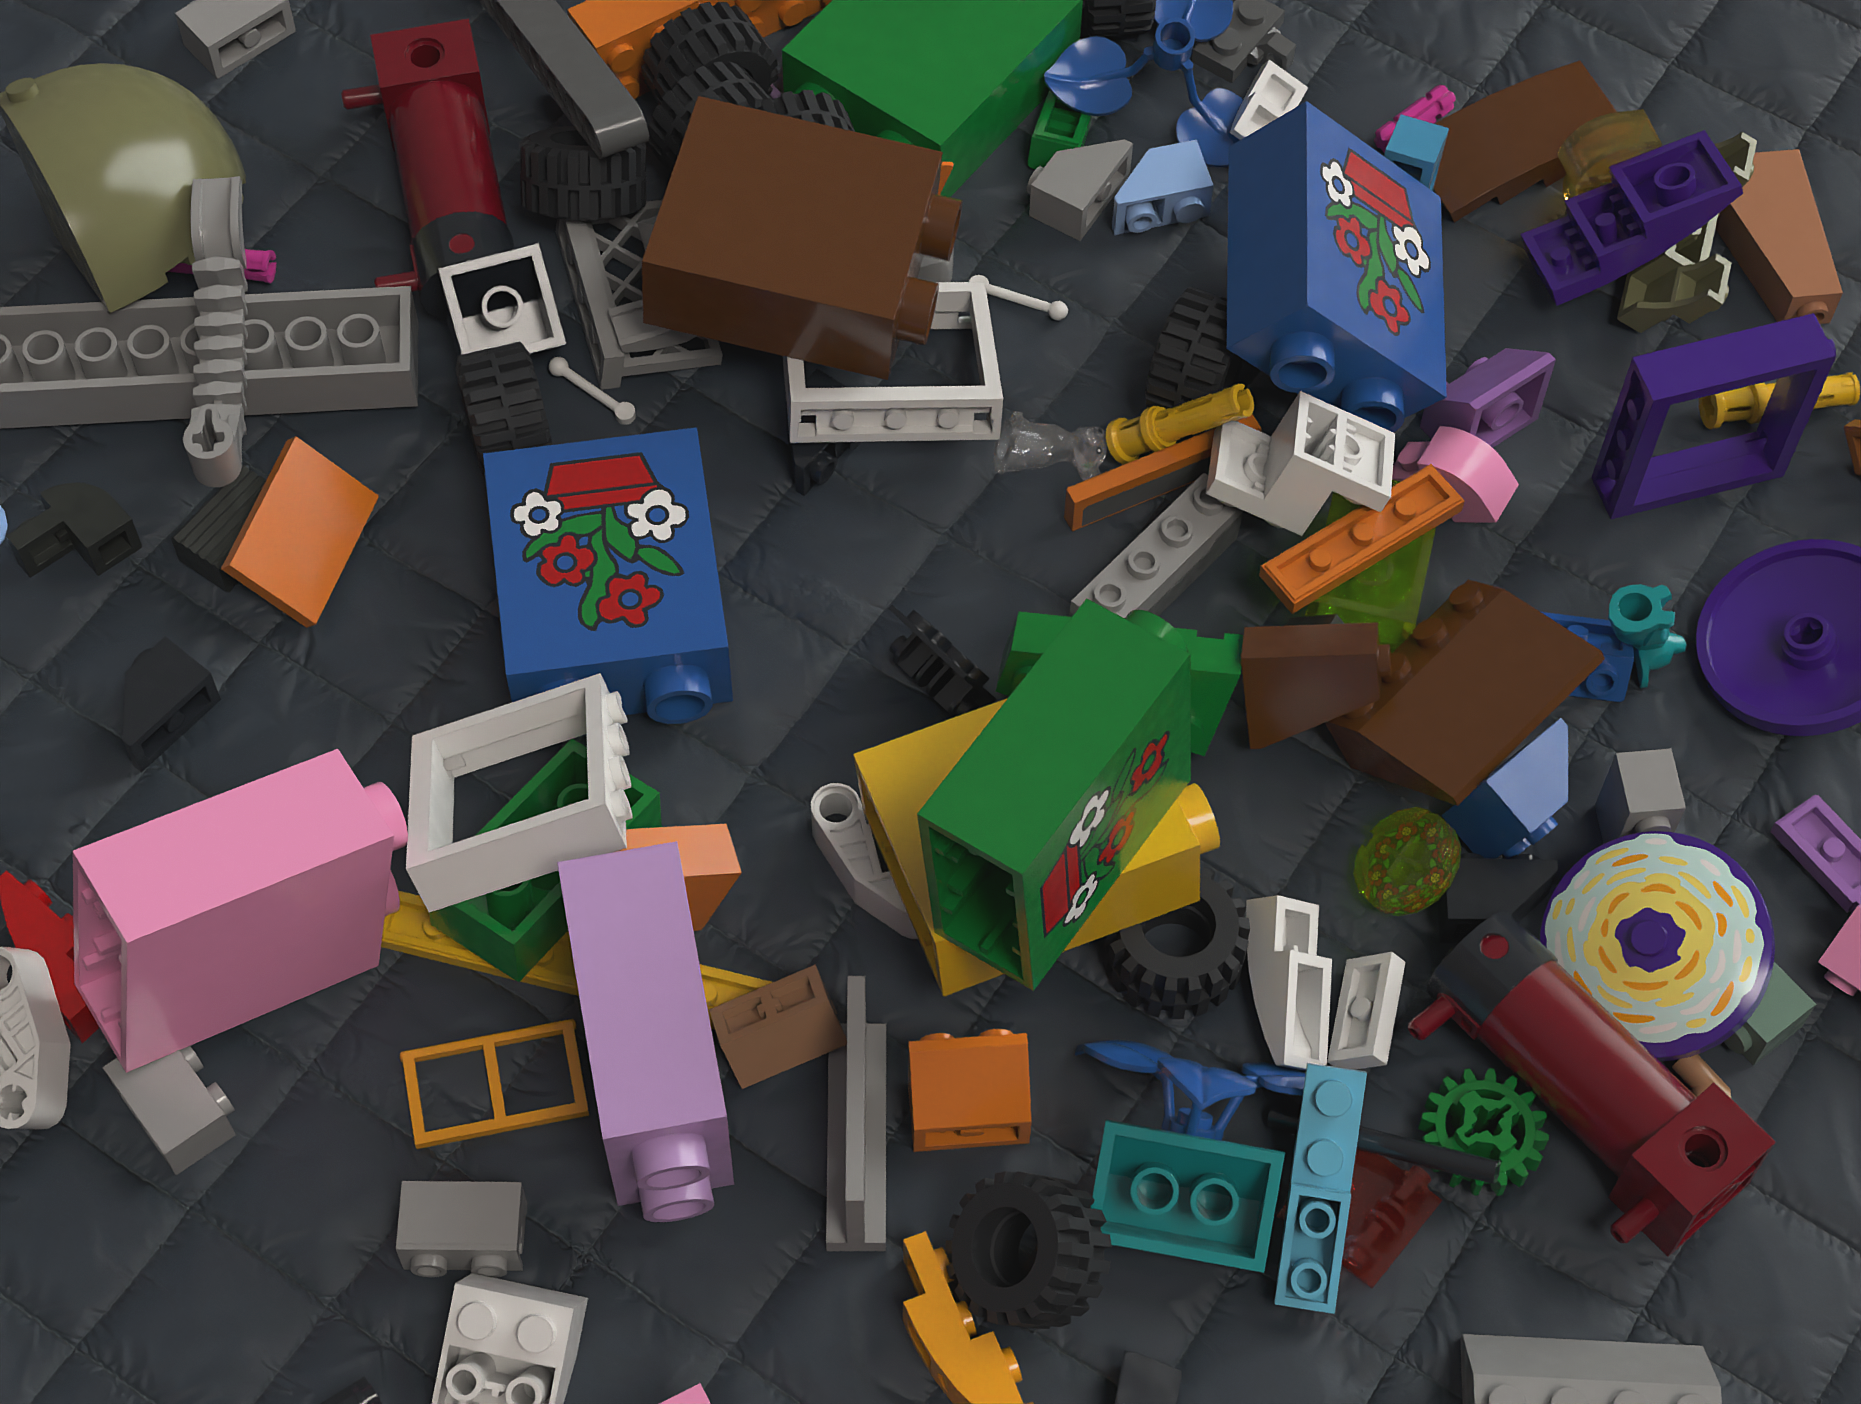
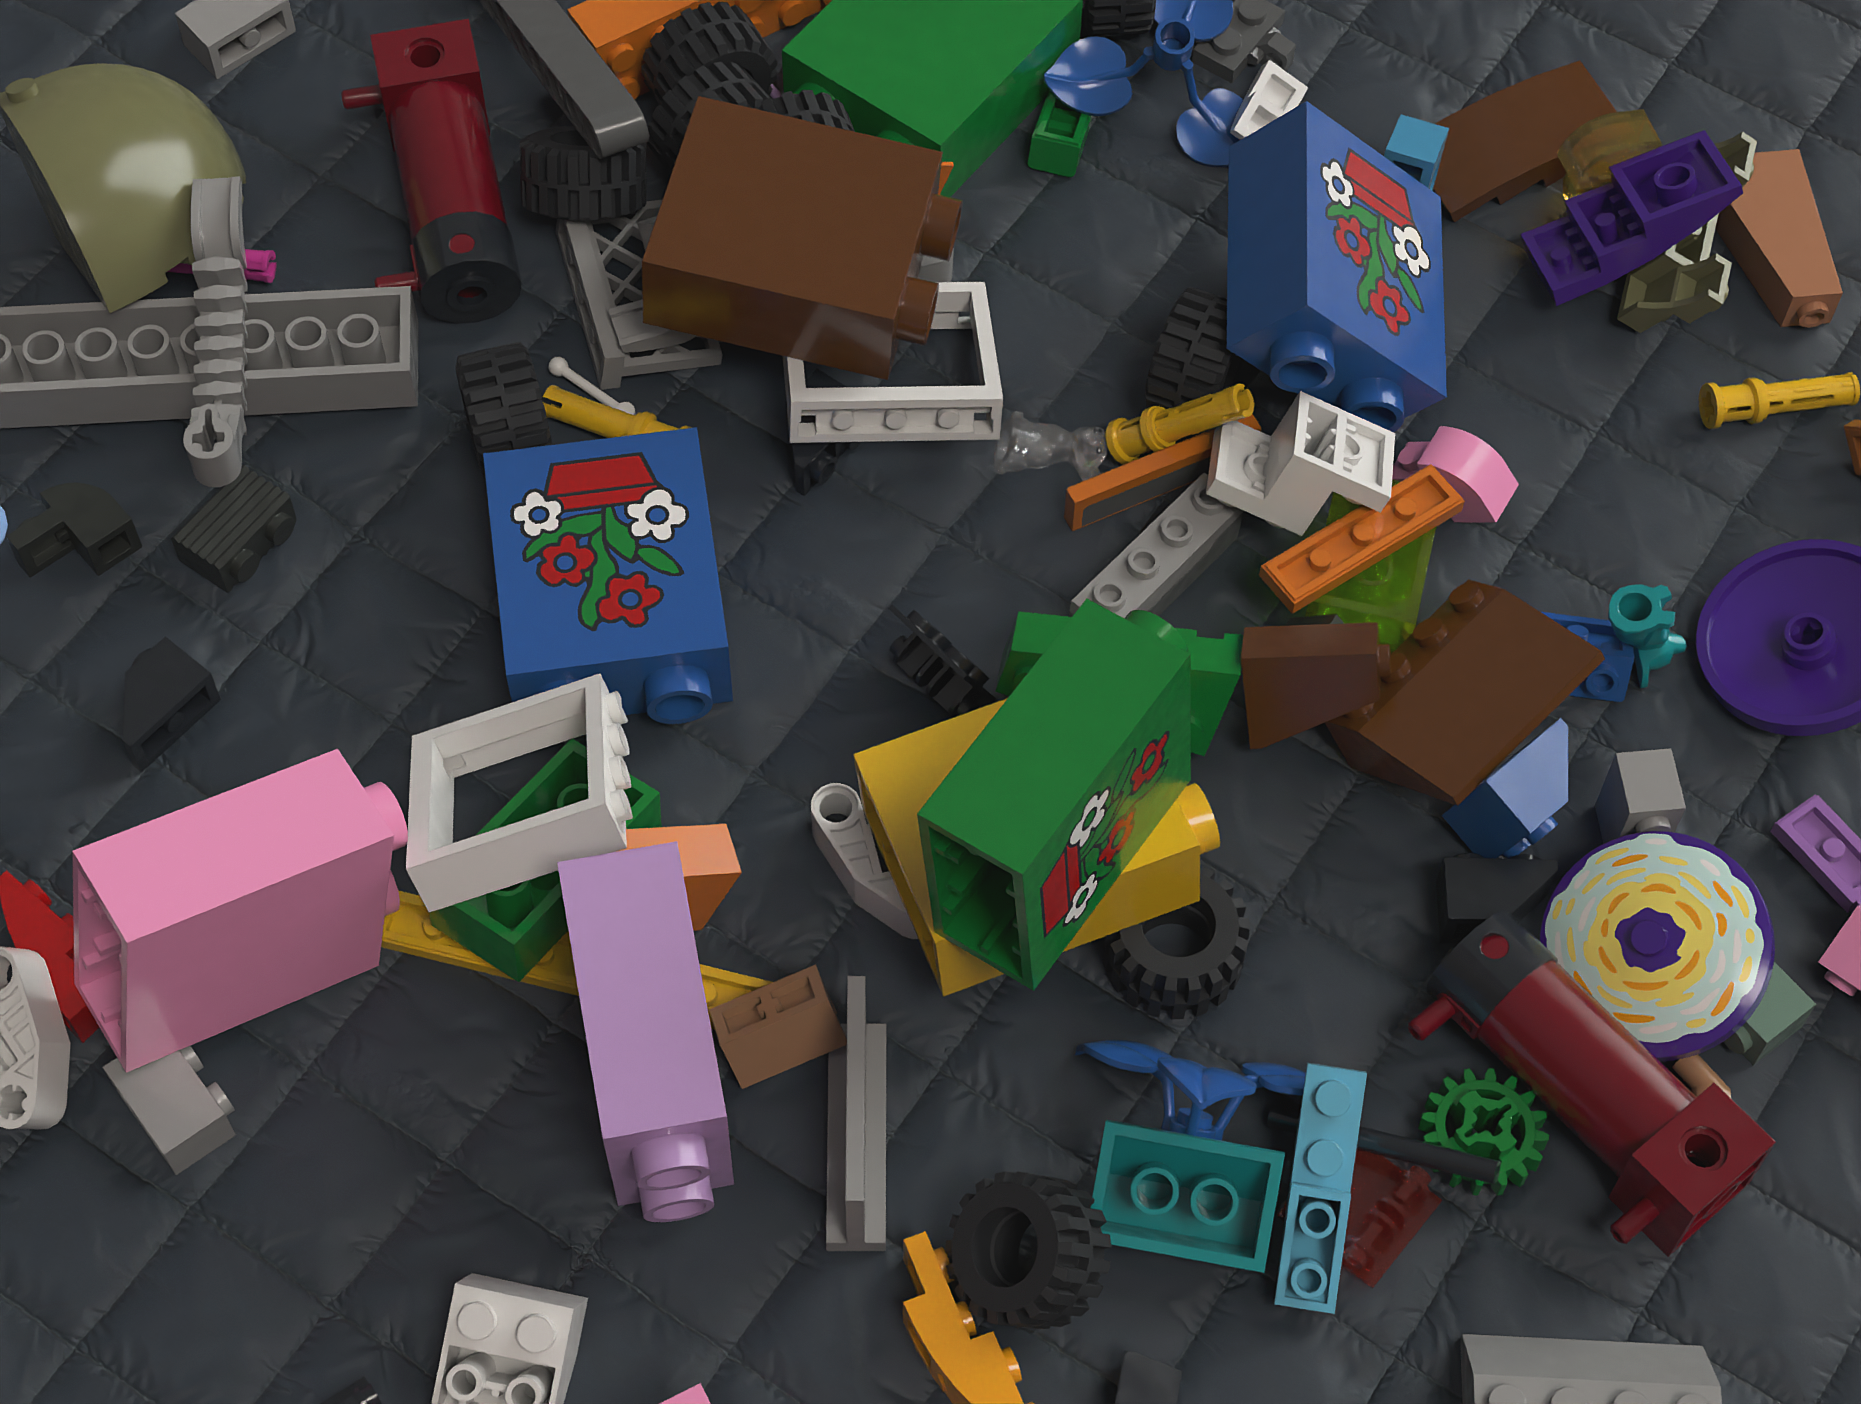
orange tile [221,436,379,628] -> none
light grey hinge [396,1181,527,1278] -> none
light orange window [399,1019,589,1149] -> none
slope [437,243,566,357] -> none
orange slope [908,1029,1032,1152] -> none
white hinge [969,275,1068,321] -> none
light grey slope [1027,139,1133,241] -> none
light blue slope [1112,140,1214,235] -> none
white slope [1246,895,1332,1071] -> none
white plate [1327,952,1405,1070] -> none
clear neon green tile [1354,807,1461,916] -> none
dark pink axle [1374,85,1456,153] -> none
medium lavender slope [1420,348,1556,448] -> none
dark purple window [1591,313,1836,519] -> none
none -> yellow pin [543,385,692,438]

